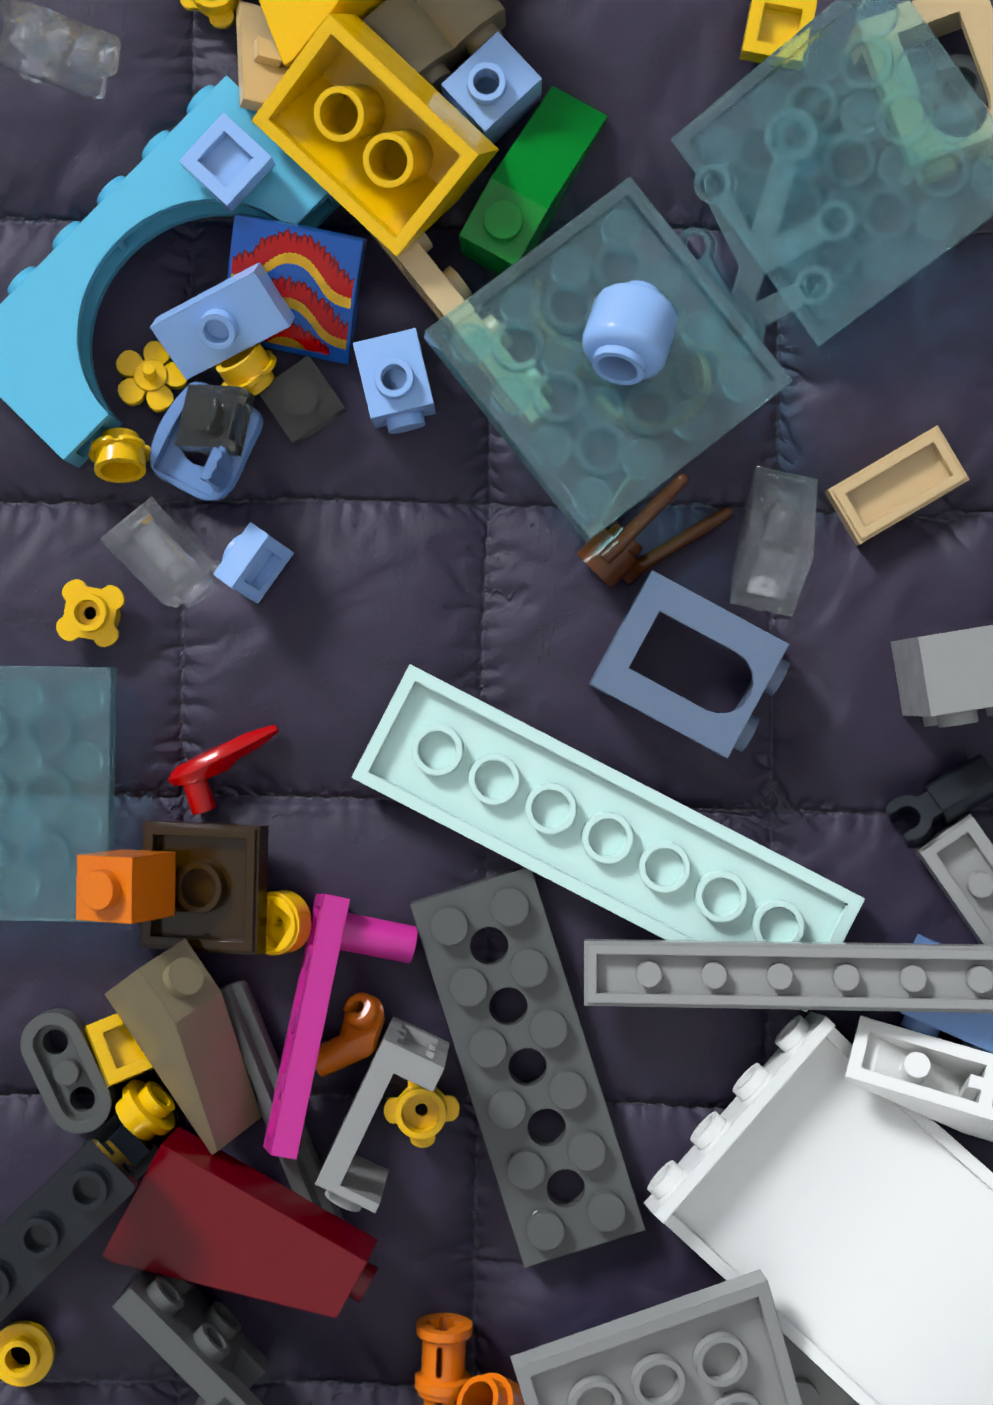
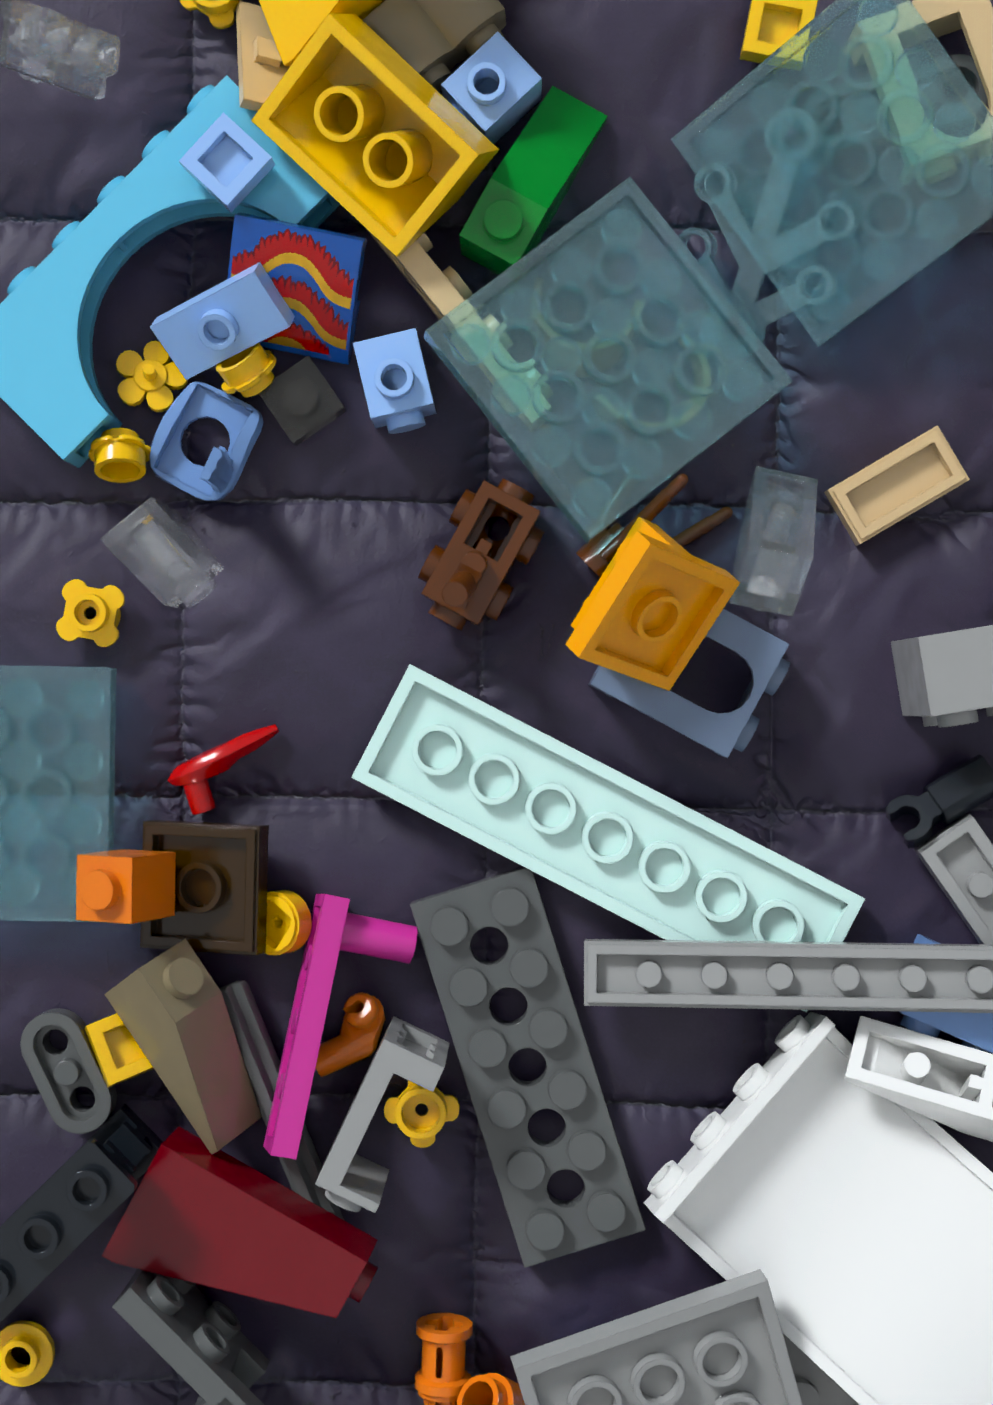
yellow plate [115,1079,175,1141] -> none
clear smoke plate [175,384,255,457] -> none
light blue plate [213,522,294,604] -> none
light blue head [582,280,678,385] -> none
none -> reddish brown brick [418,479,545,631]
none -> light orange bracket [565,517,740,691]

